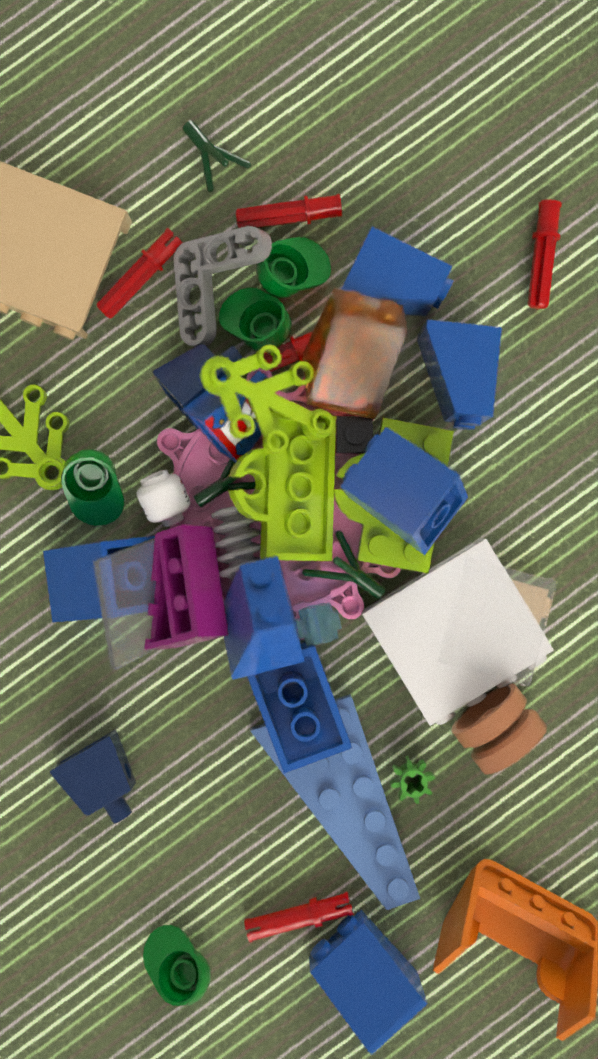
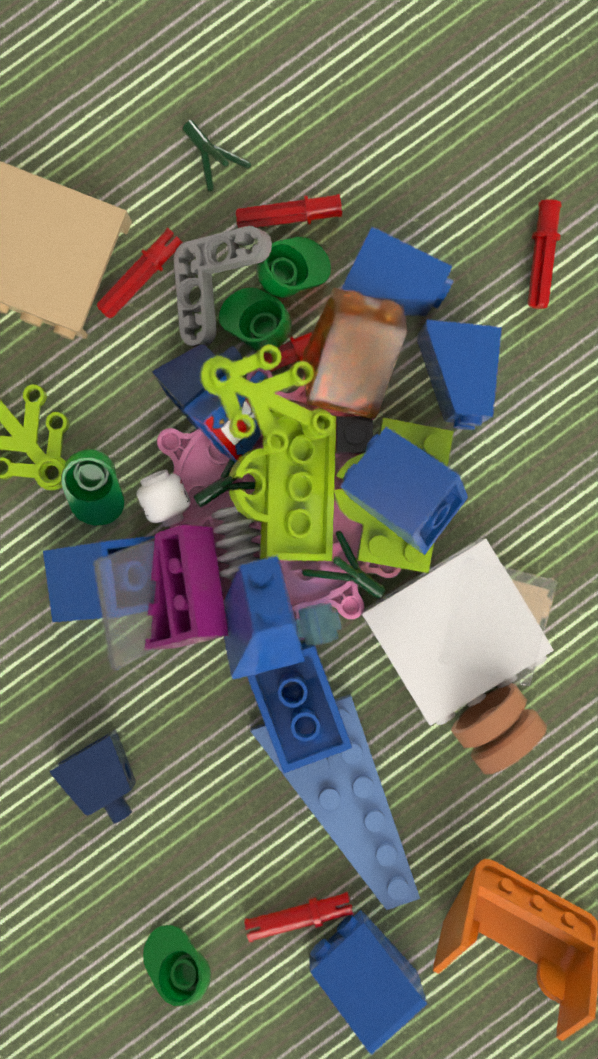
bright green gear [389,756,435,804] -> none

